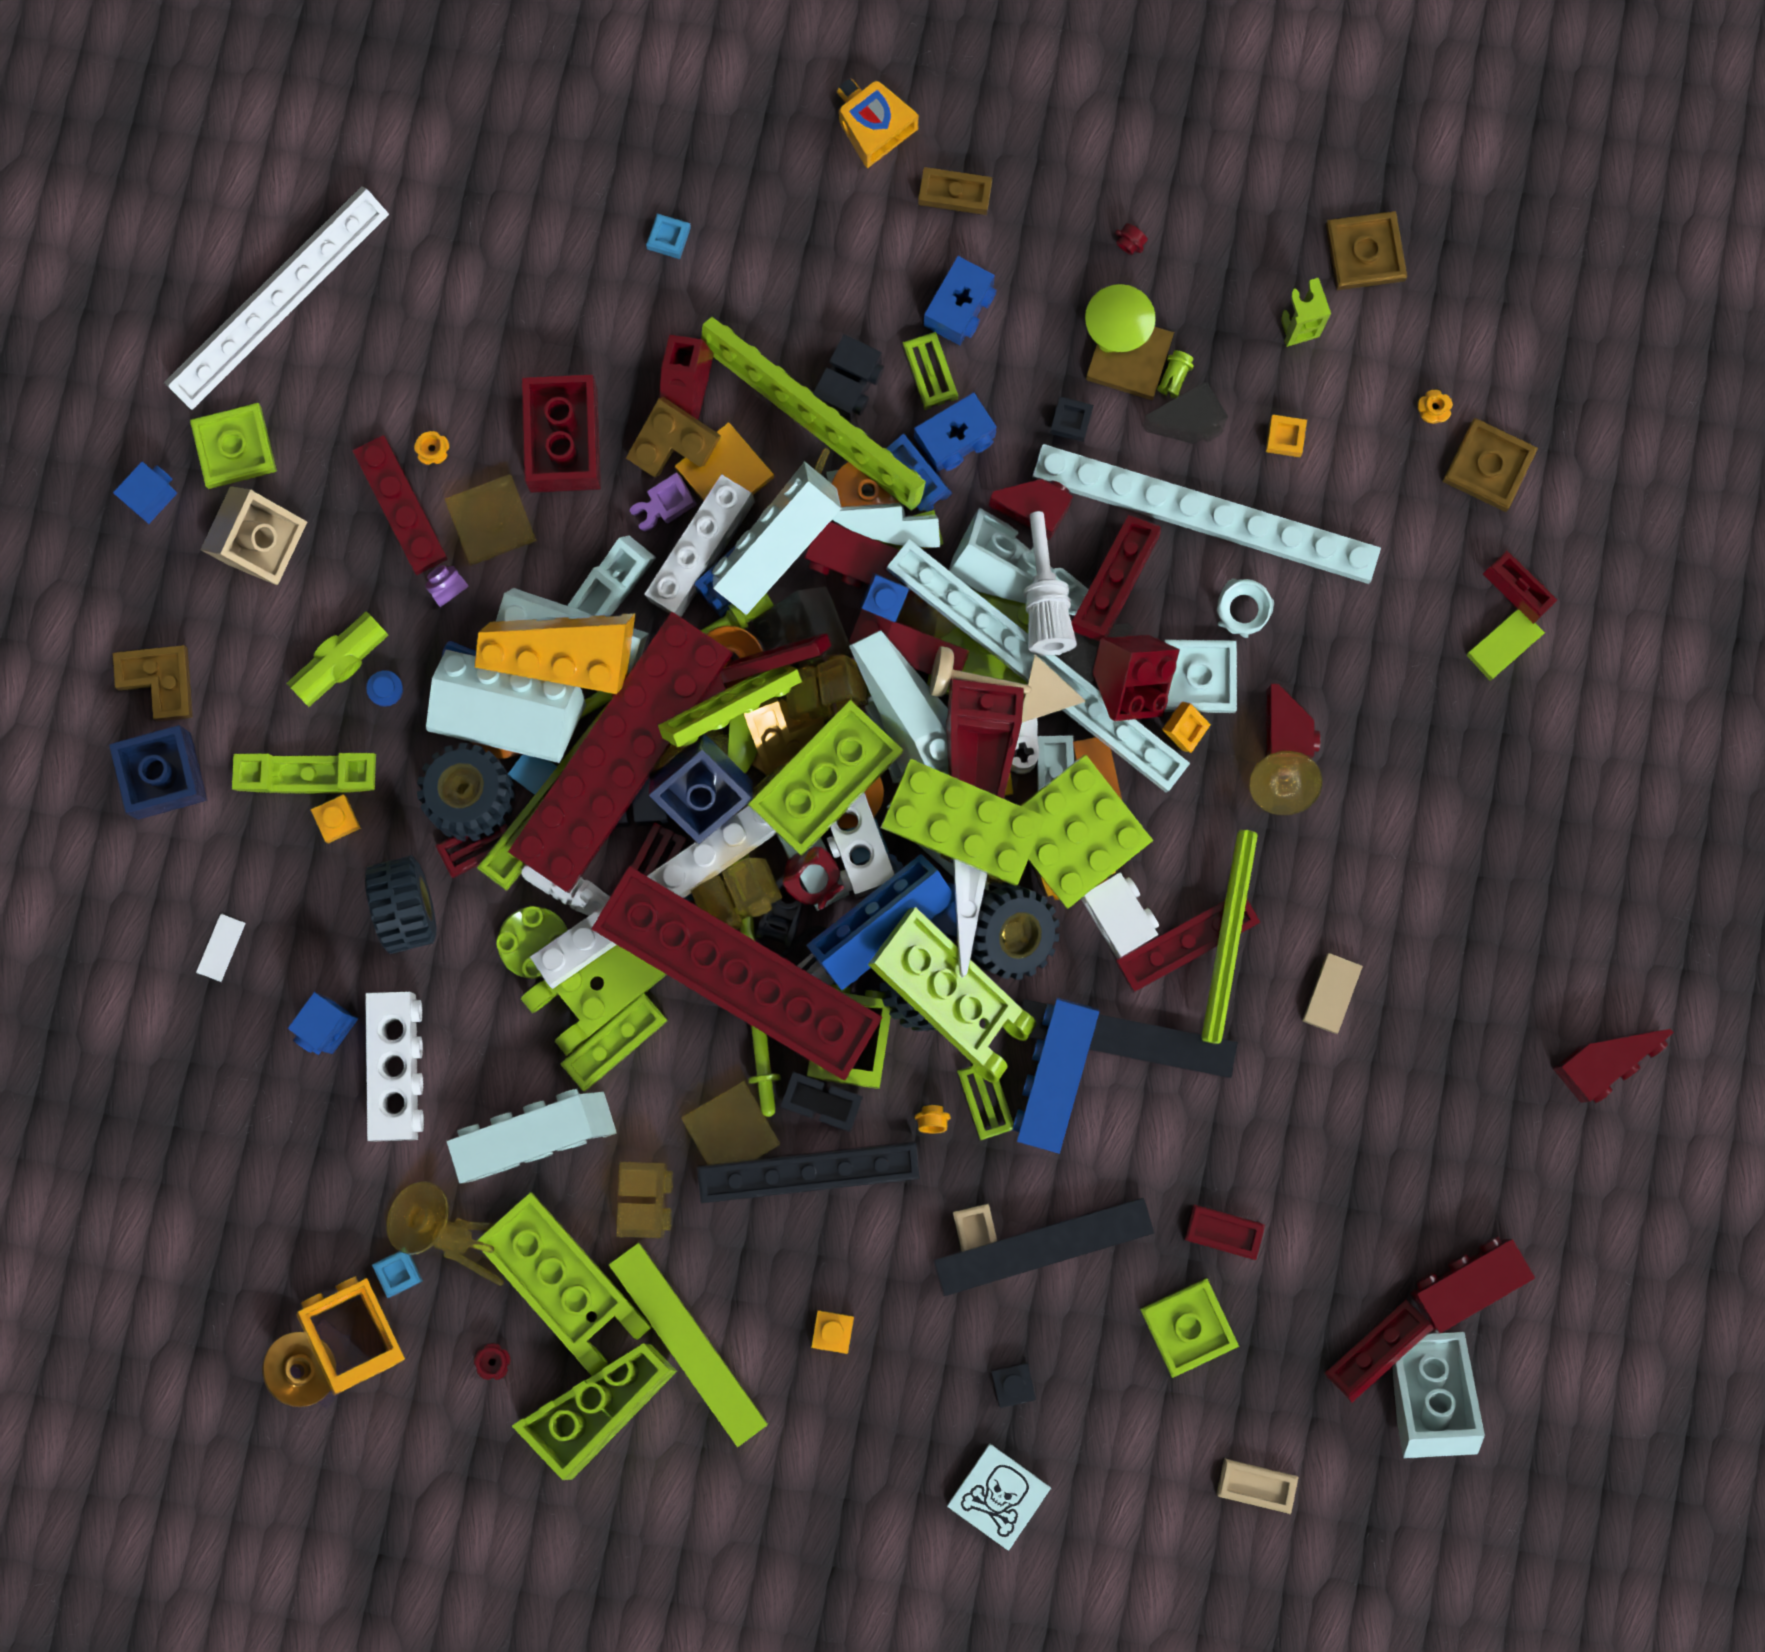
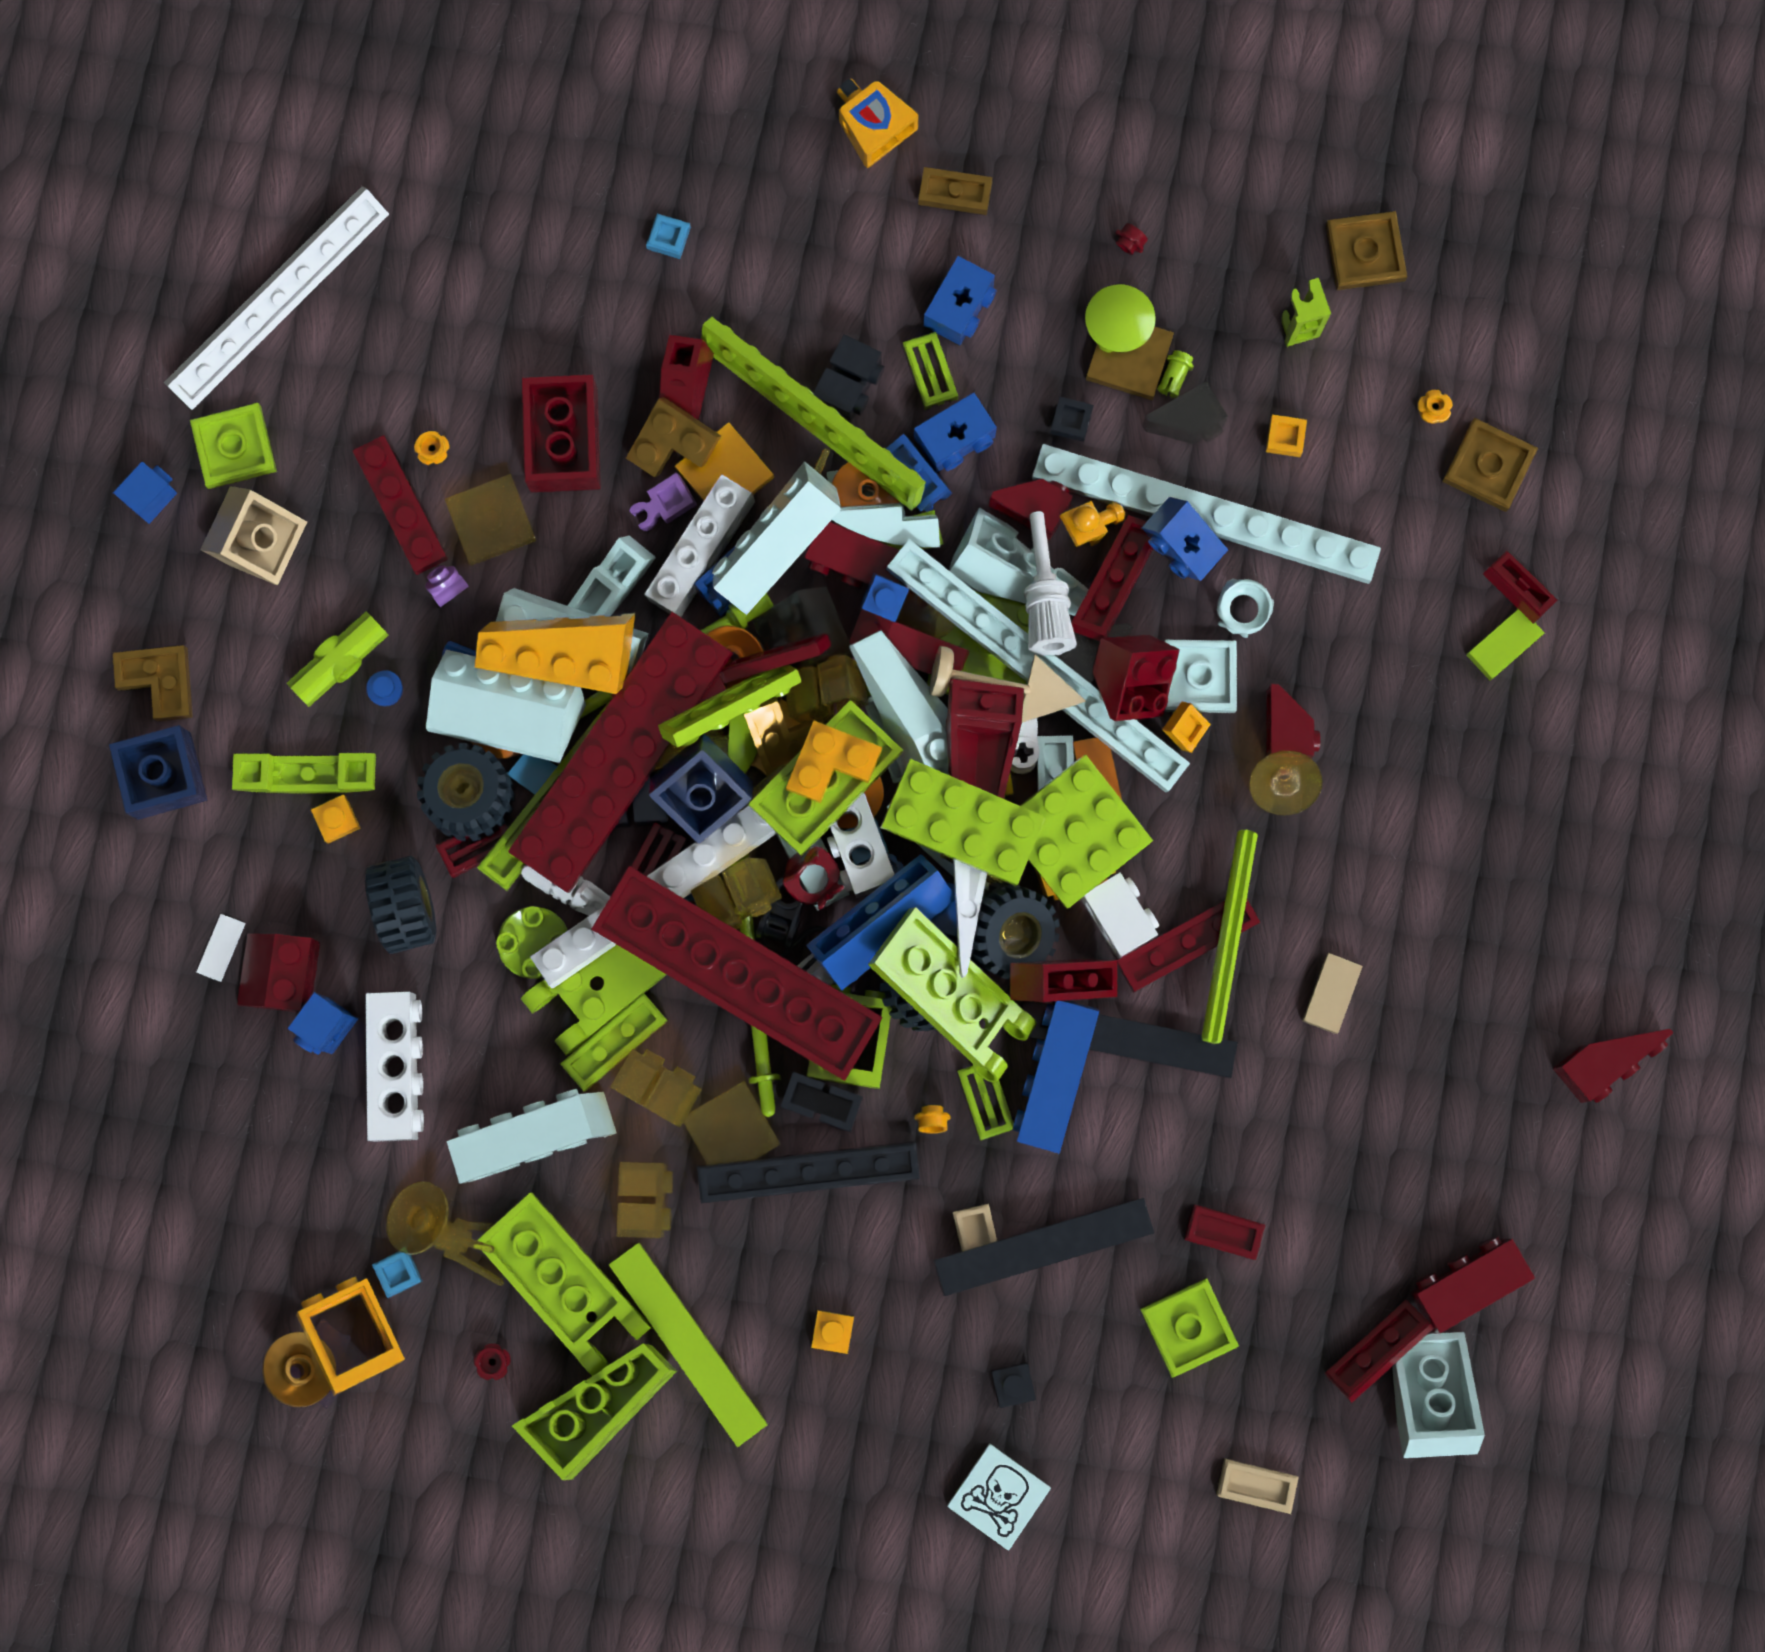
none -> dark red slope [237,934,320,1012]
none -> clear yellow piece [610,1049,702,1127]
none -> light orange plate [786,721,882,804]
none -> dark red brick [1010,959,1117,1002]
none -> light orange piece [1060,501,1125,547]
none -> blue brick [1142,497,1228,581]

